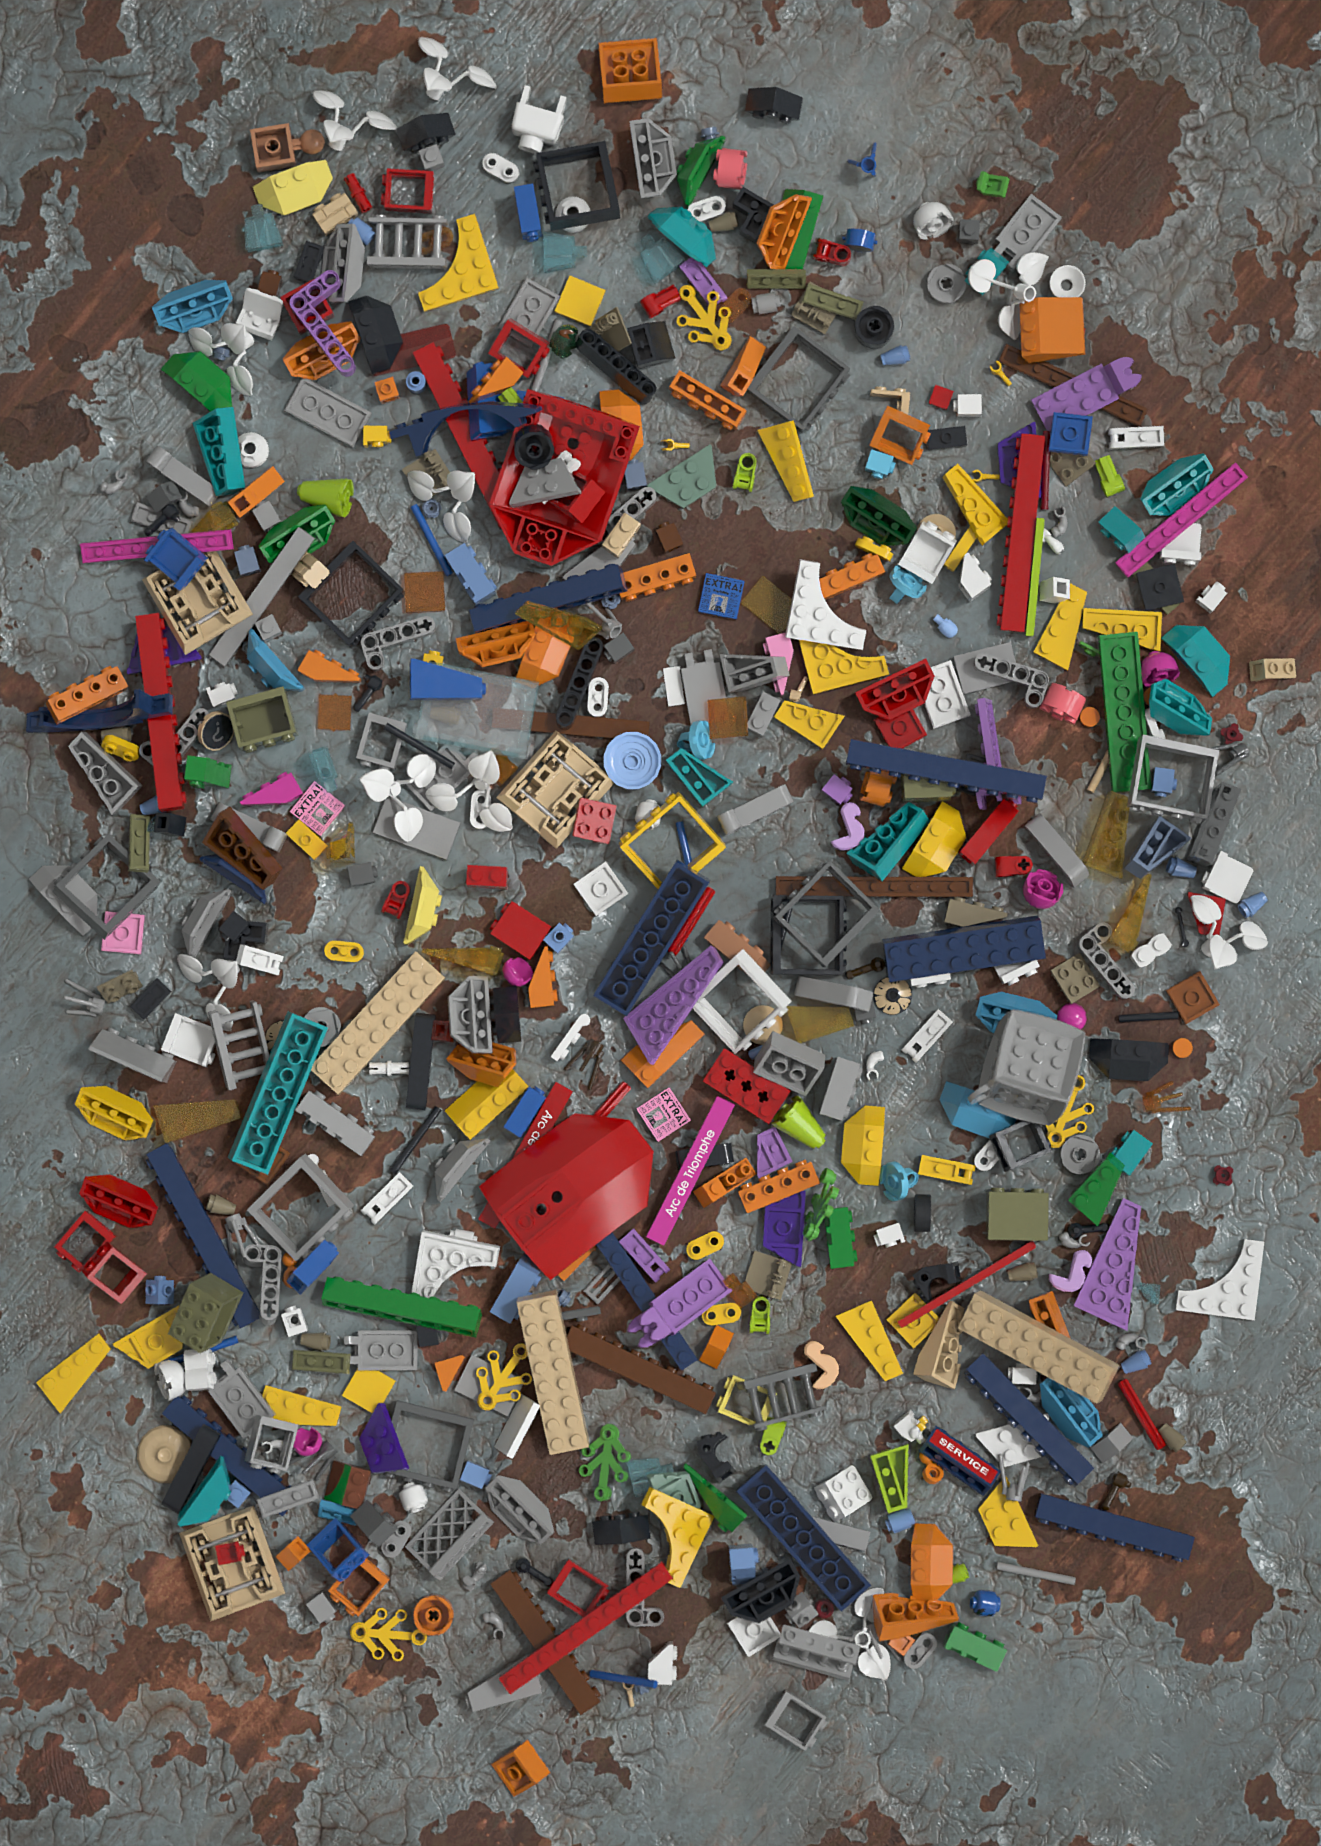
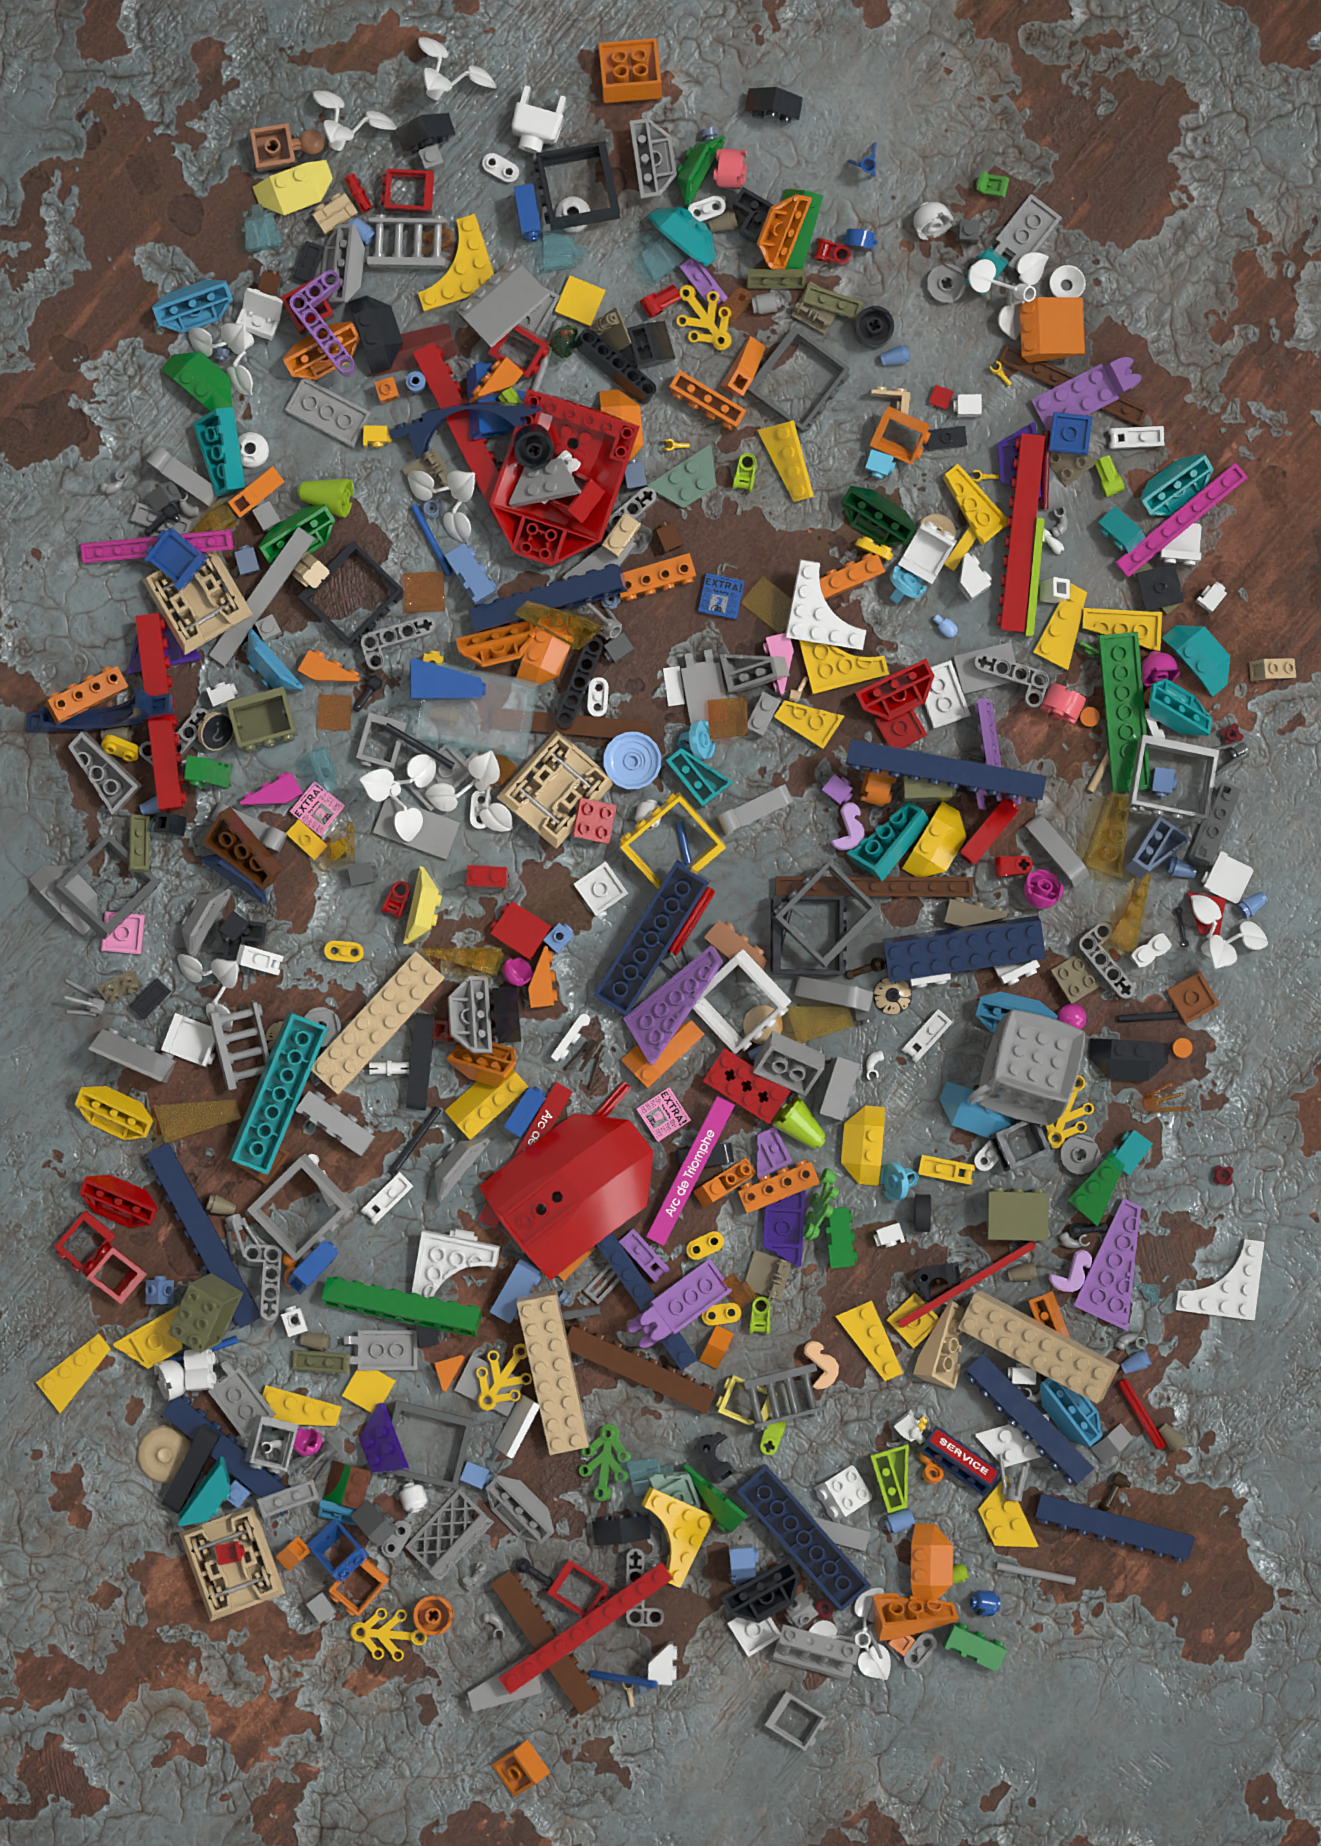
none -> light grey slope [456,258,550,348]

